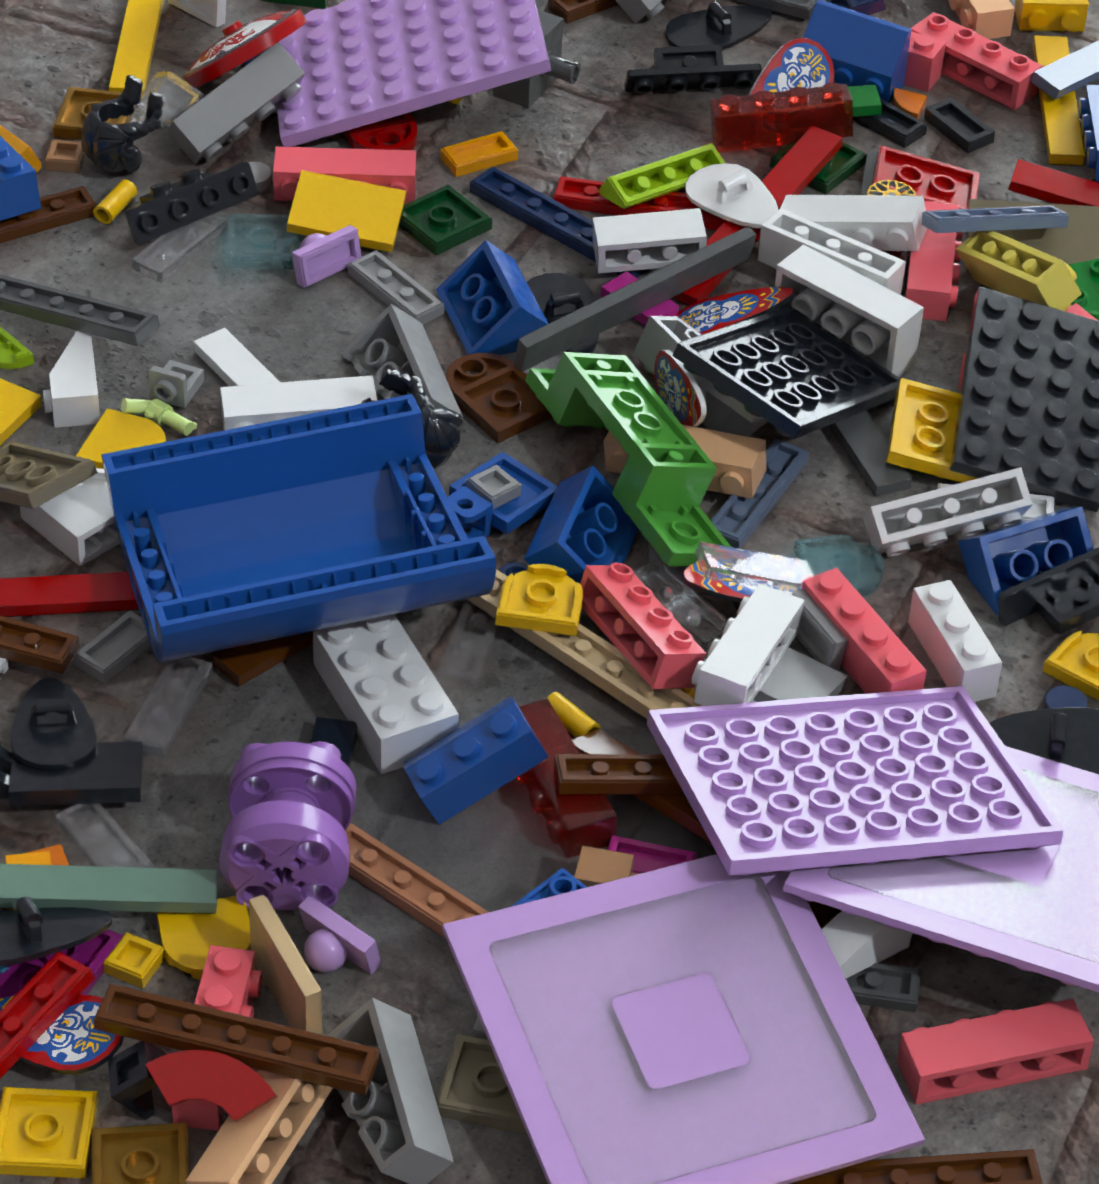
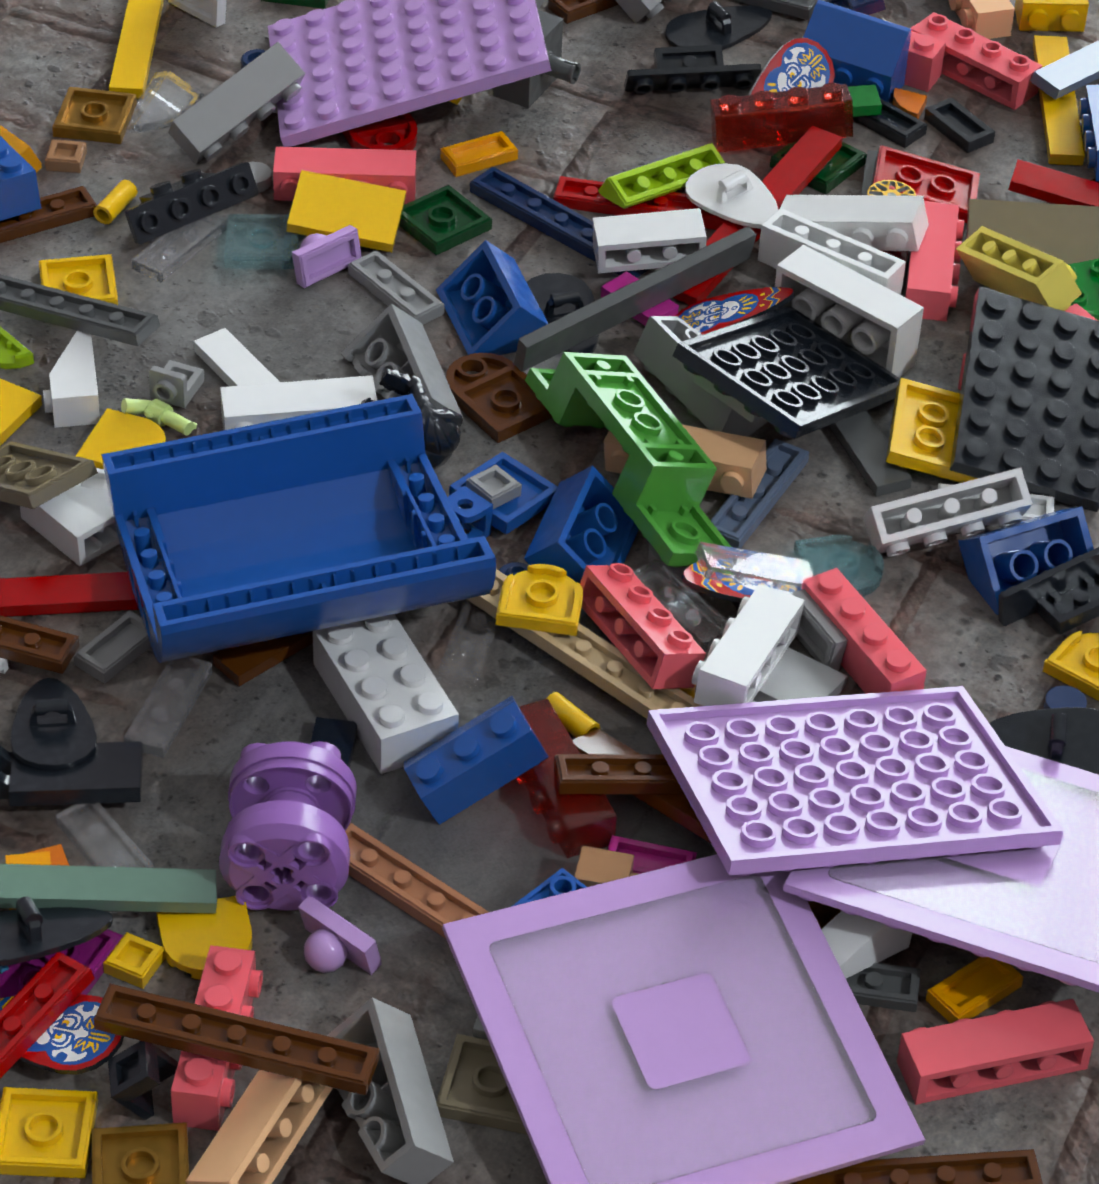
black hair [81,75,164,173] -> none
red tile [145,1050,278,1122] -> none
dish [182,9,307,90] -> none
tan tile [249,895,322,1035] -> none
shield [654,350,707,427] -> none
white brick [908,580,1002,702] -> none
sand blue tile [921,205,1069,233] -> none
none -> yellow tile [39,254,118,305]
none -> light orange tile [926,957,1024,1023]

